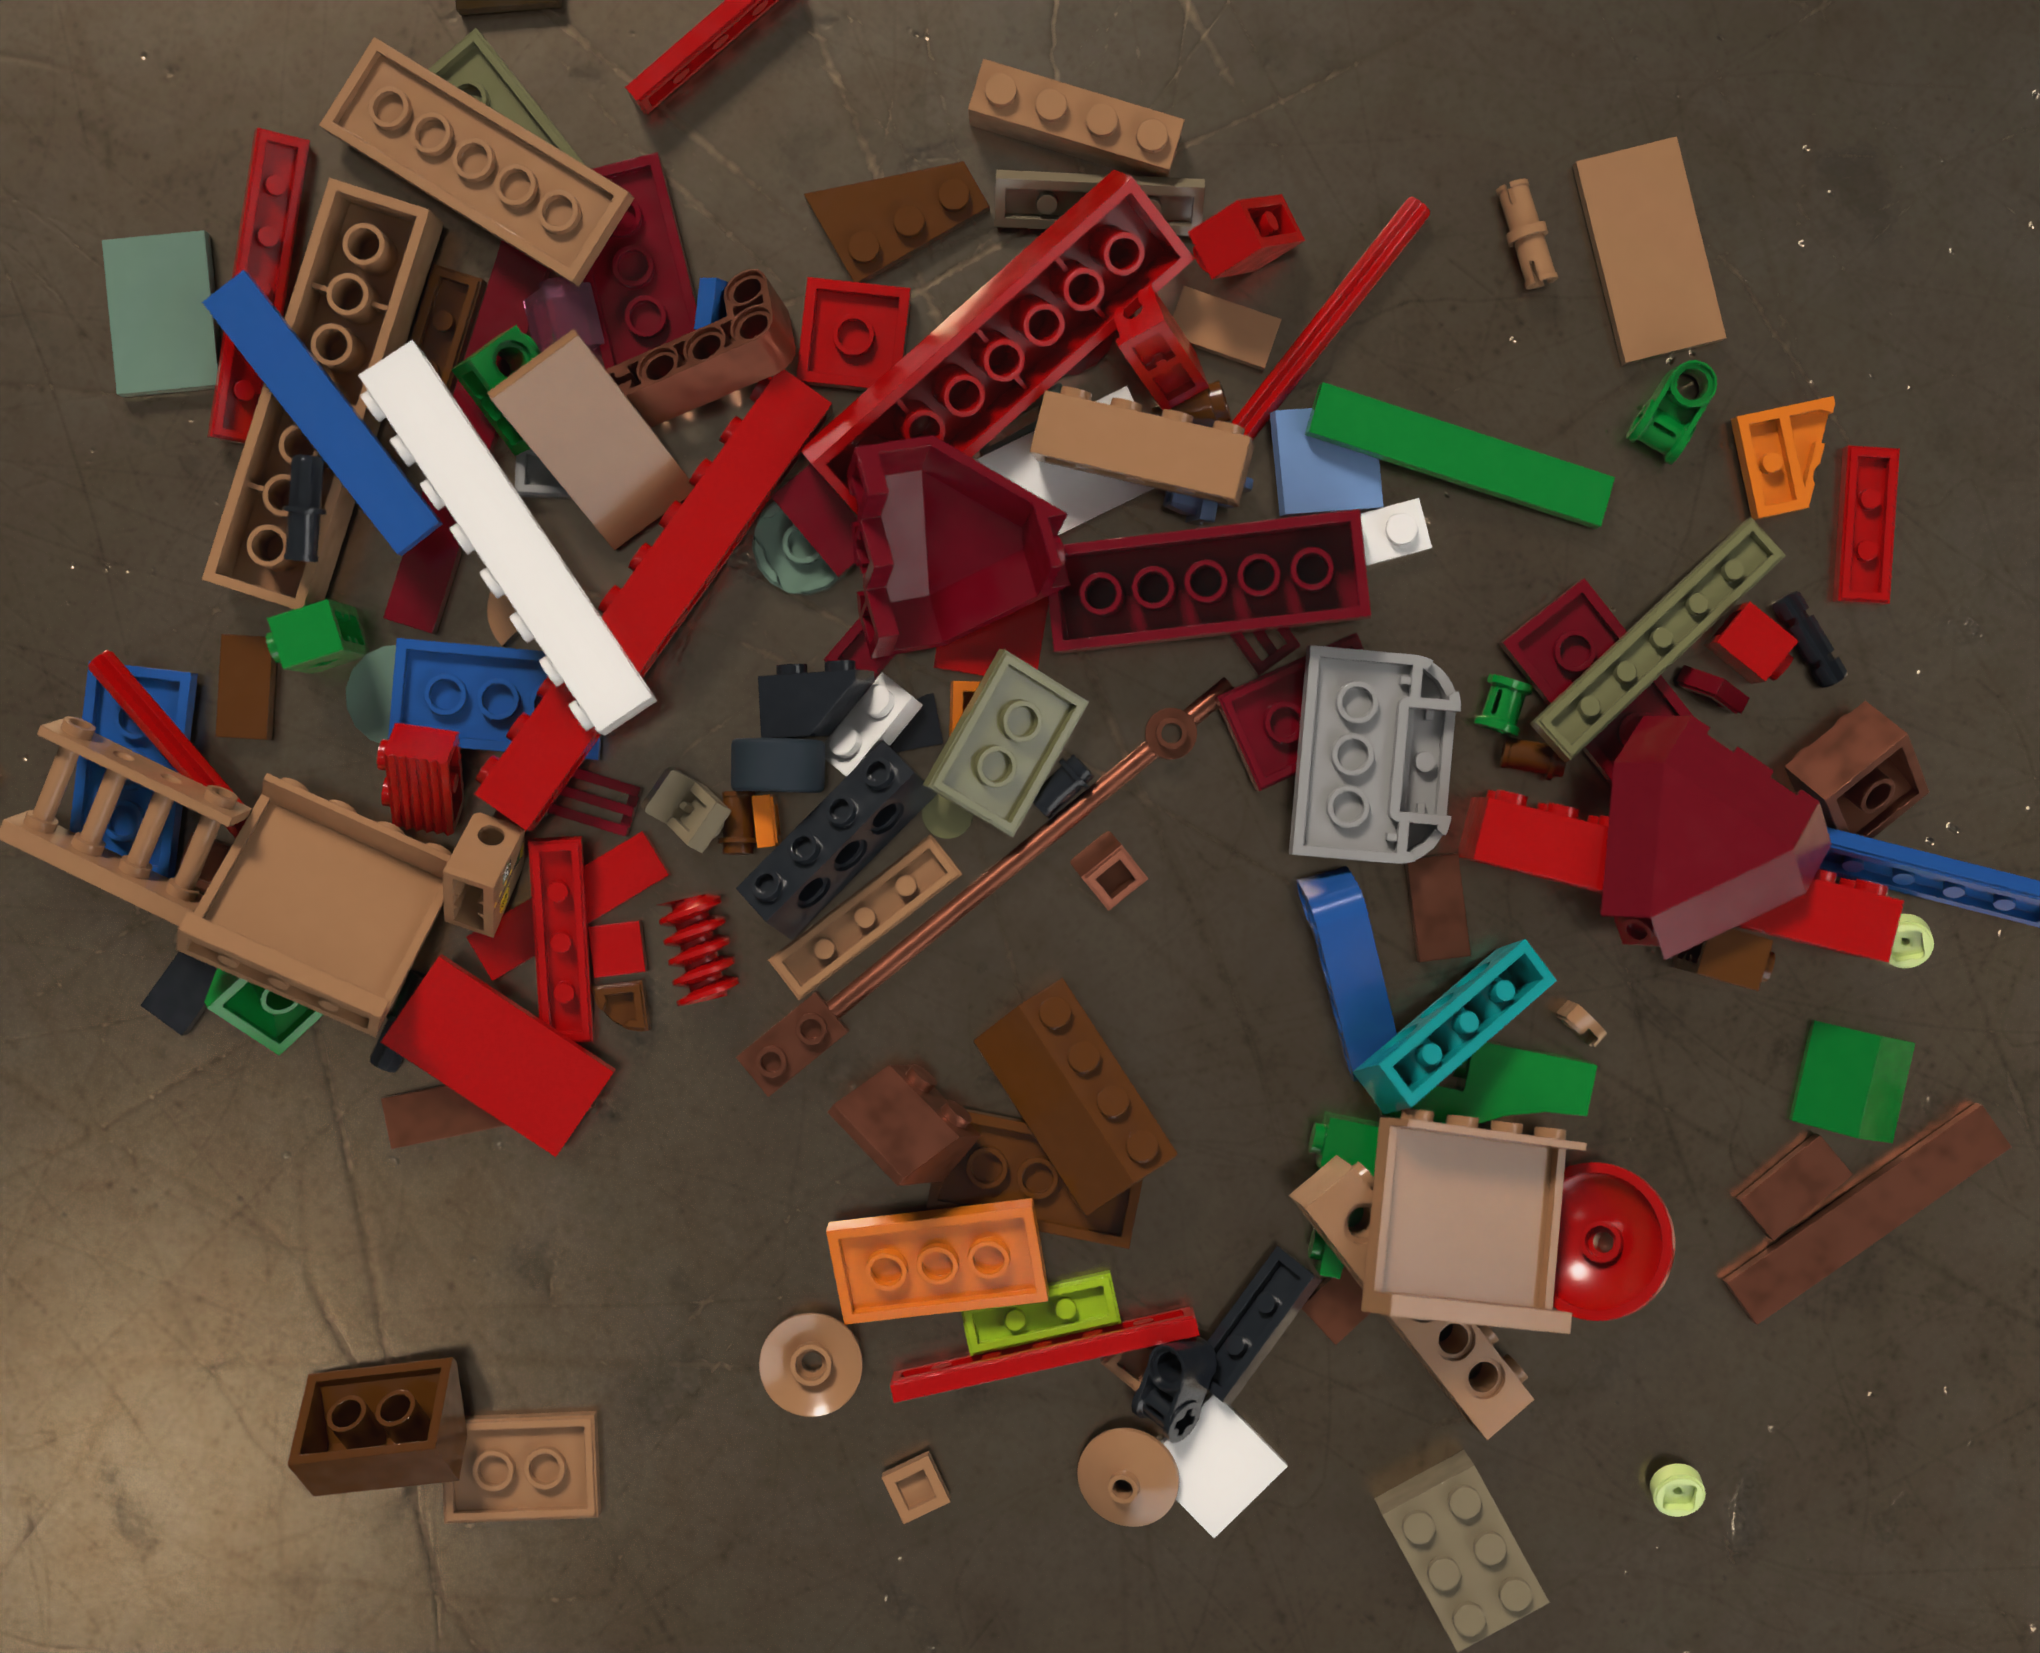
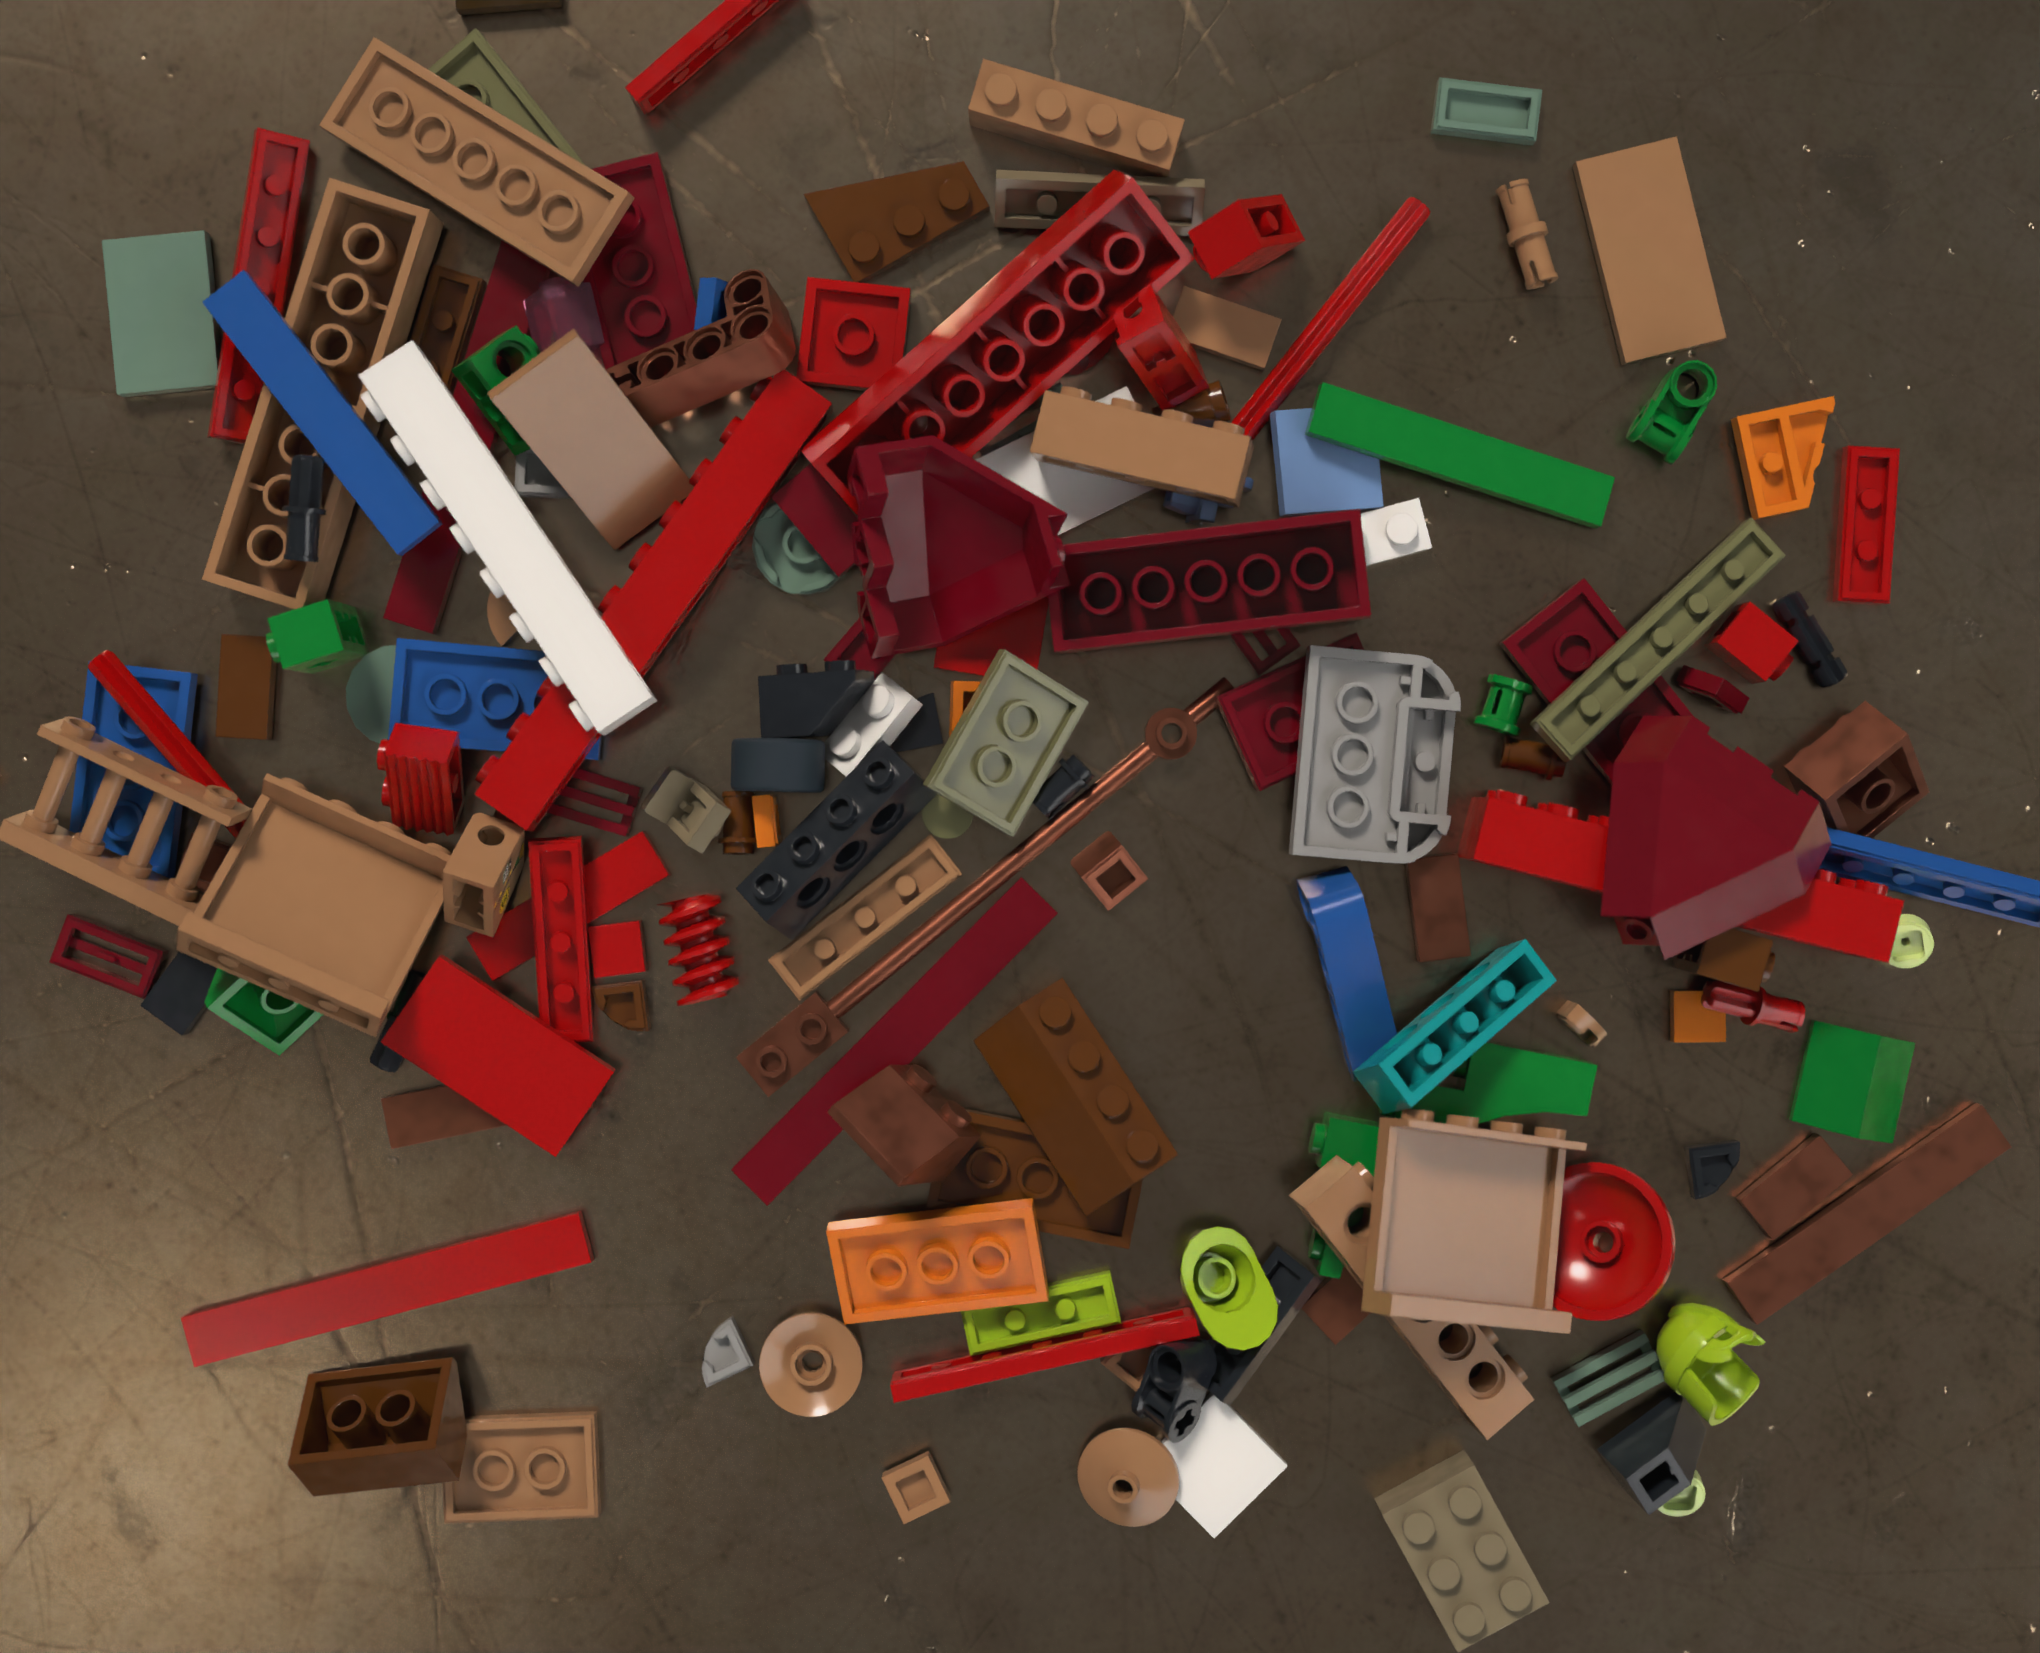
none -> dark red tile [49,914,169,999]
none -> red tile [181,1210,595,1367]
none -> light grey tile [702,1316,755,1387]
none -> dark red tile [731,876,1058,1206]
none -> lime piece [1180,1226,1278,1351]
none -> sand green tile [1430,77,1542,146]
none -> sand green tile [1551,1329,1664,1427]
none -> black slope [1597,1392,1707,1515]
none -> lime helmet [1656,1303,1766,1426]
none -> orange tile [1670,989,1726,1043]
none -> black tile [1684,1139,1740,1200]
none -> red axle [1701,981,1805,1033]

